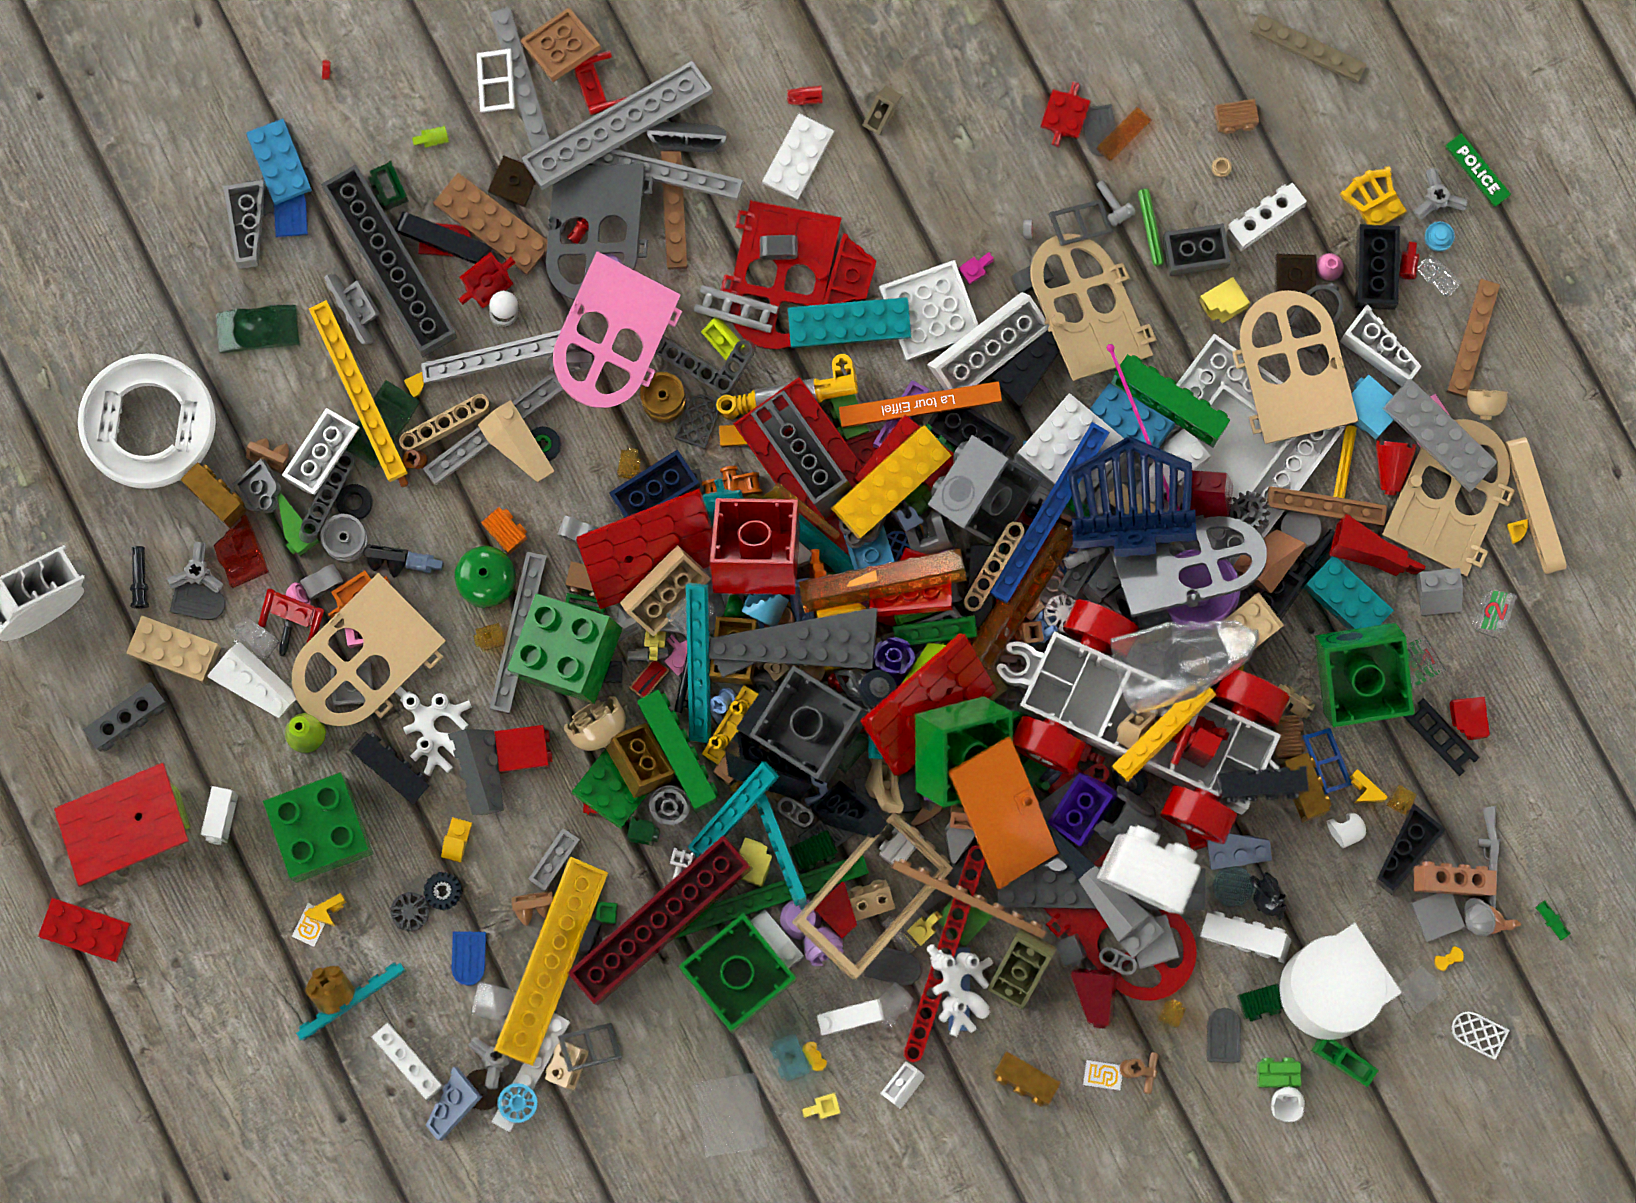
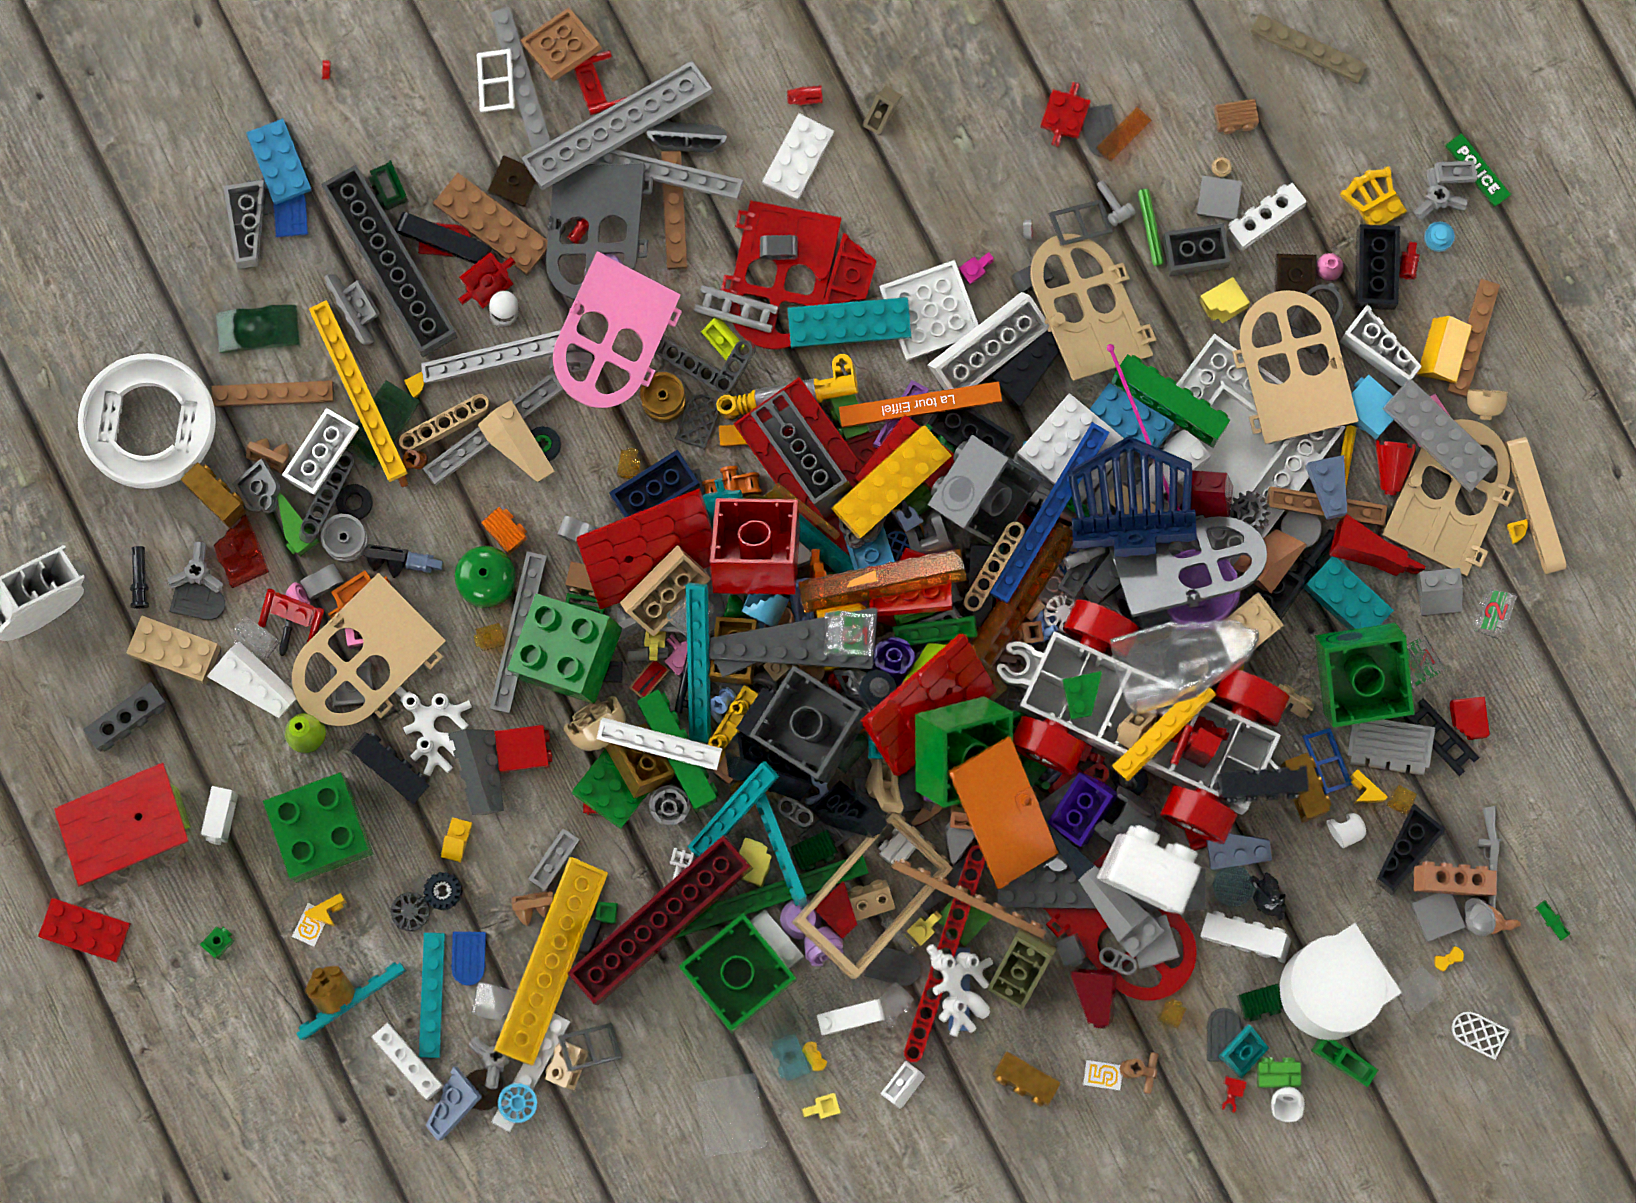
lime hinge [412,125,449,148] -> none
dark green window [627,815,660,846] -> none
medium nougat brick [1273,715,1305,759] -> none
clear slope [1417,255,1461,297] -> none
none -> green brick [200,926,234,959]
none -> medium nougat plate [211,381,334,407]
none -> teal plate [419,933,445,1058]
none -> white plate [597,718,722,770]
none -> clear slope [824,611,873,656]
none -> green wing [1062,671,1102,720]
none -> light grey tile [1197,175,1242,221]
none -> teal slope [1218,1025,1269,1078]
none -> red piece [1221,1076,1247,1113]
none -> sand blue wing [1305,455,1347,520]
none -> light grey hinge [1347,719,1435,776]
none -> yellow slope [1417,316,1472,383]
none -> light grey plate [1434,161,1477,184]

